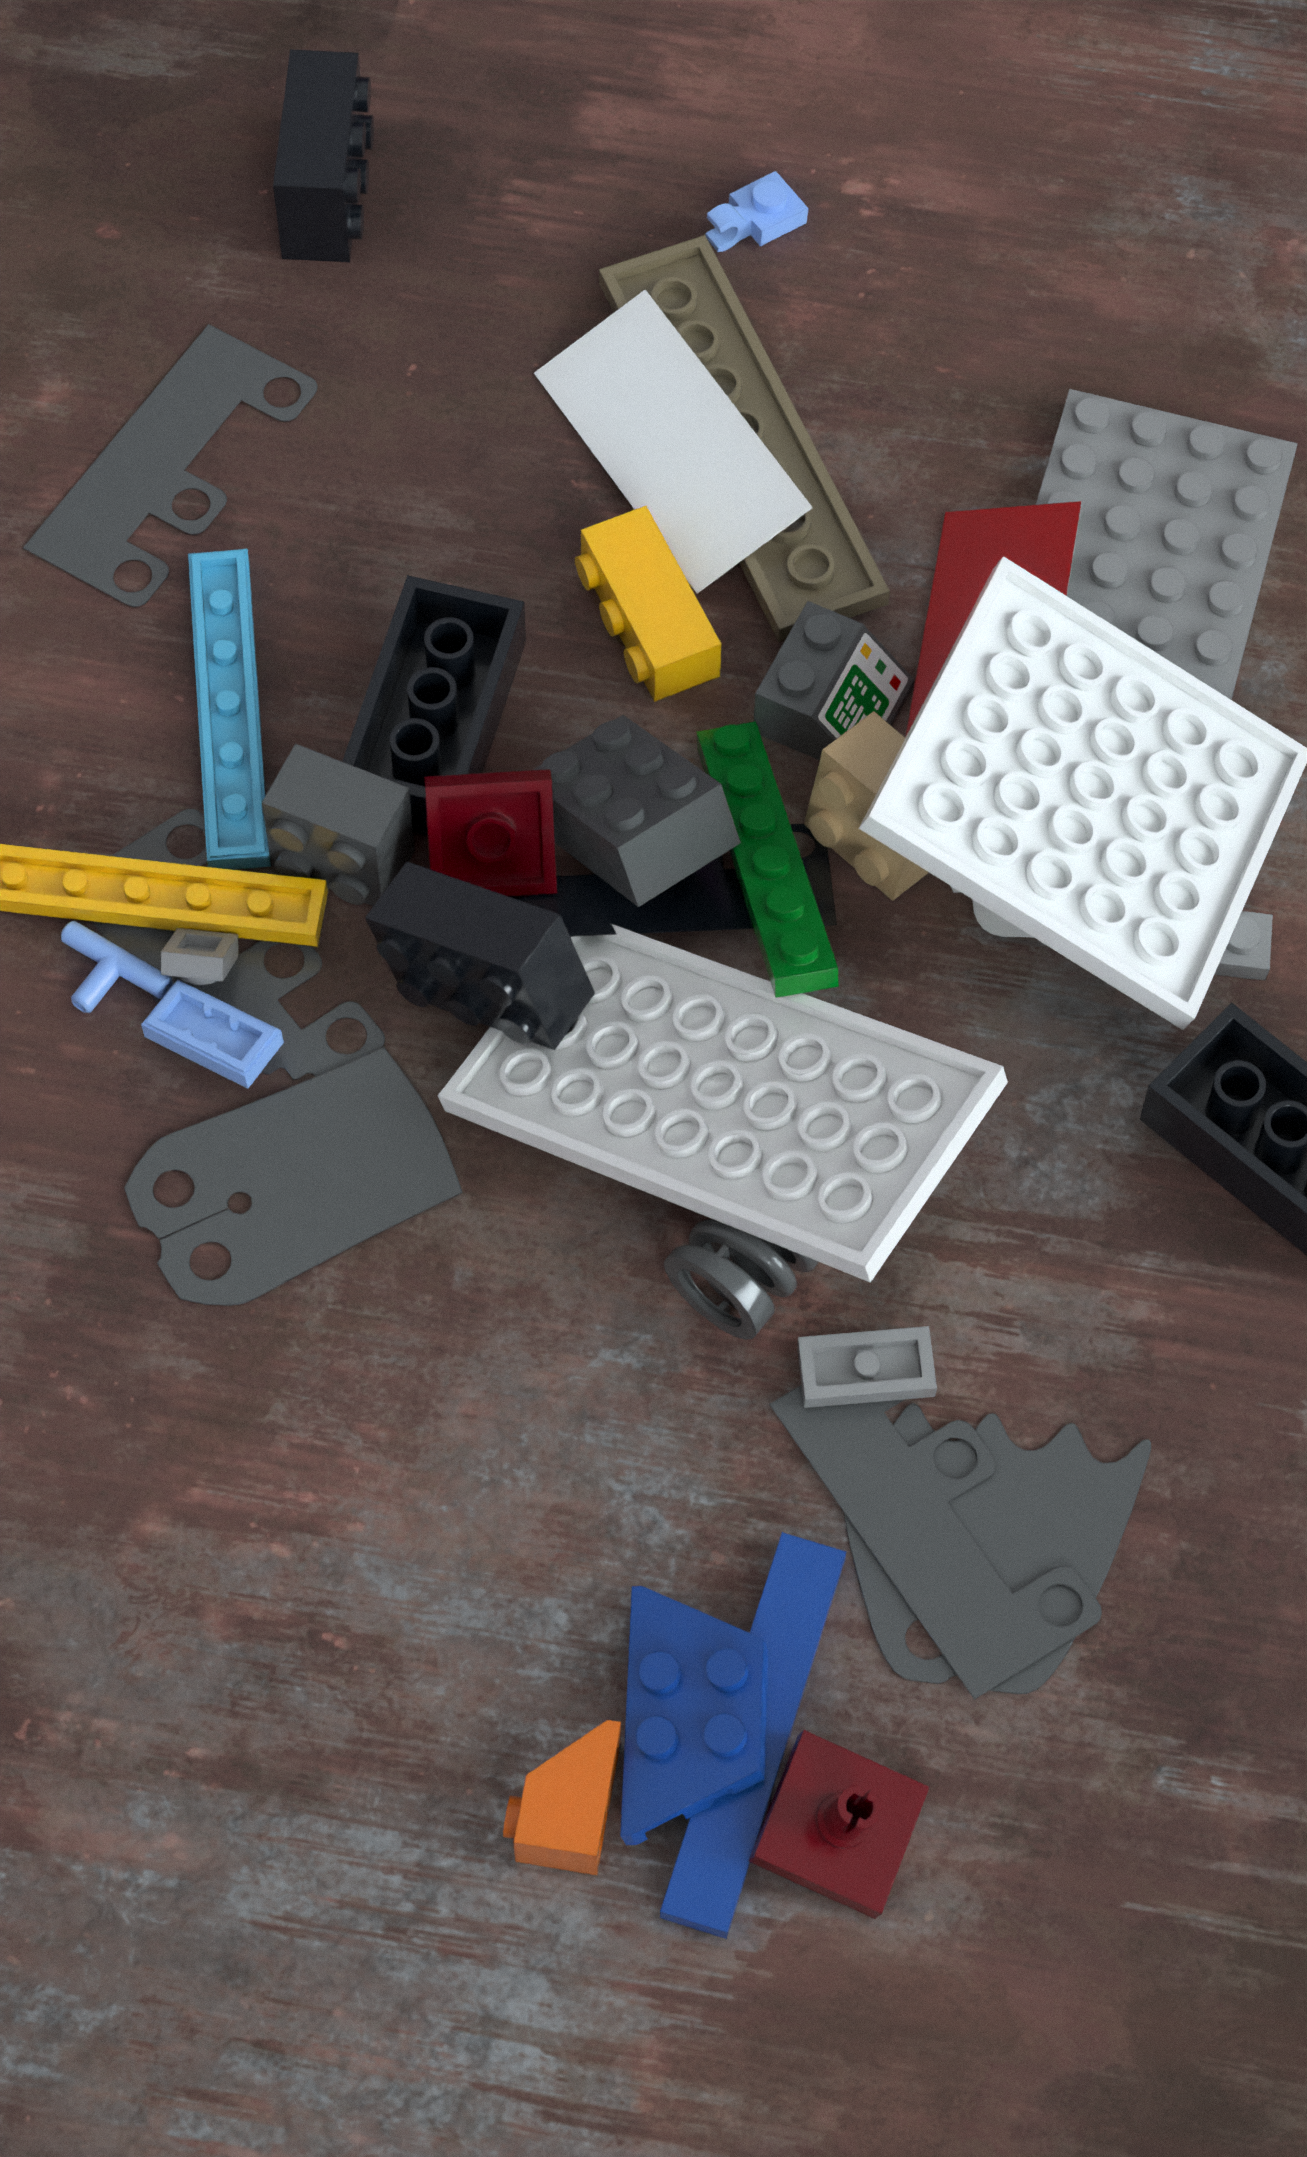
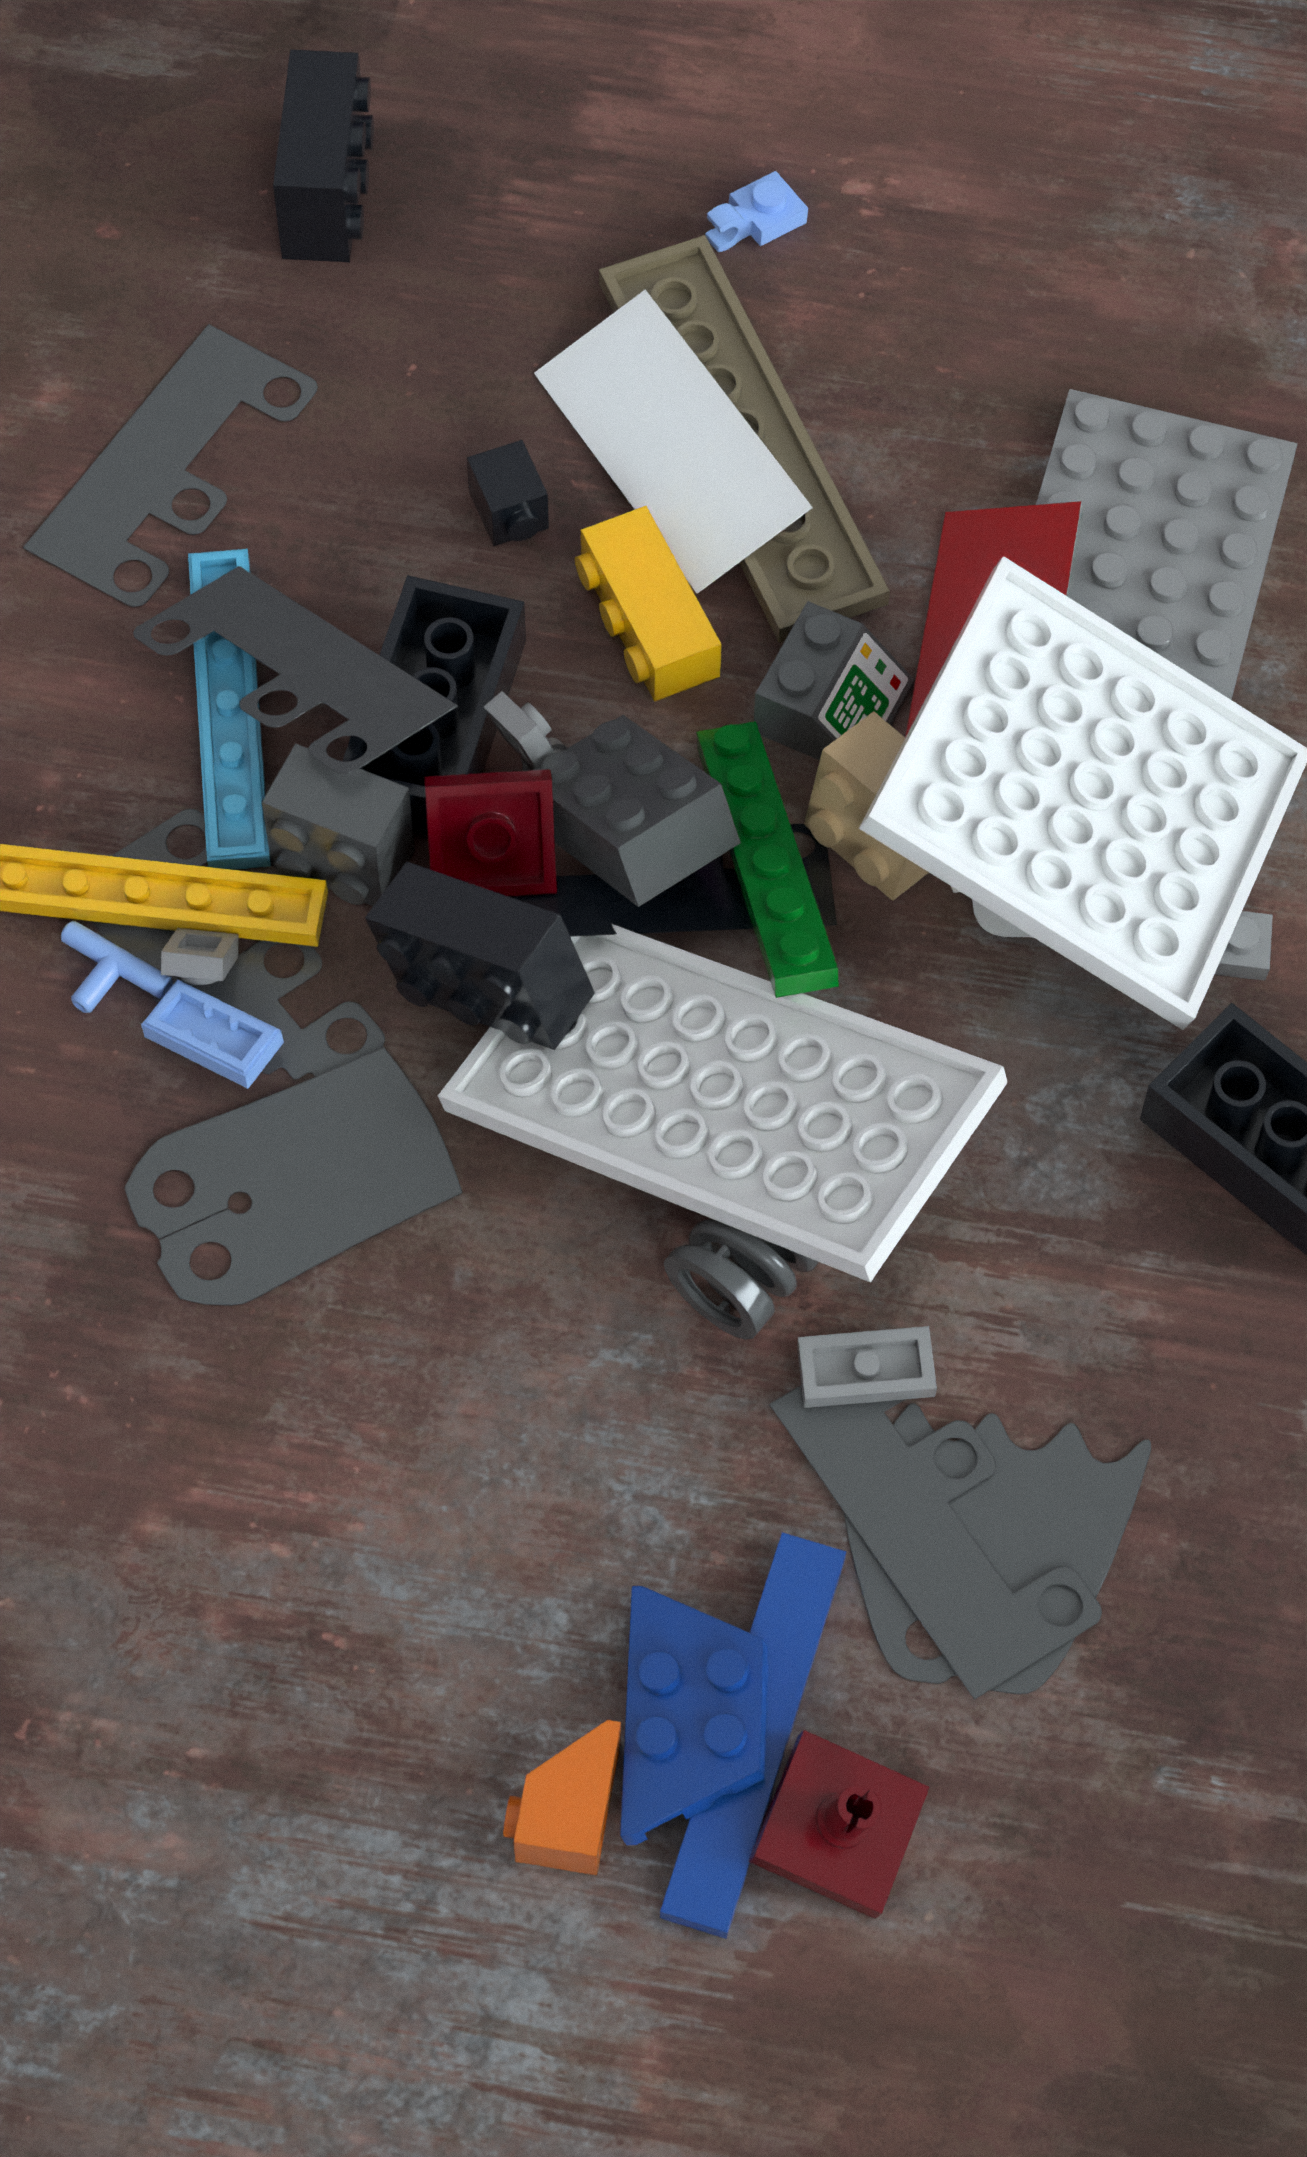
none -> dark grey piece [133,566,458,774]
none -> black brick [467,440,549,546]
none -> light grey plate [484,691,567,771]

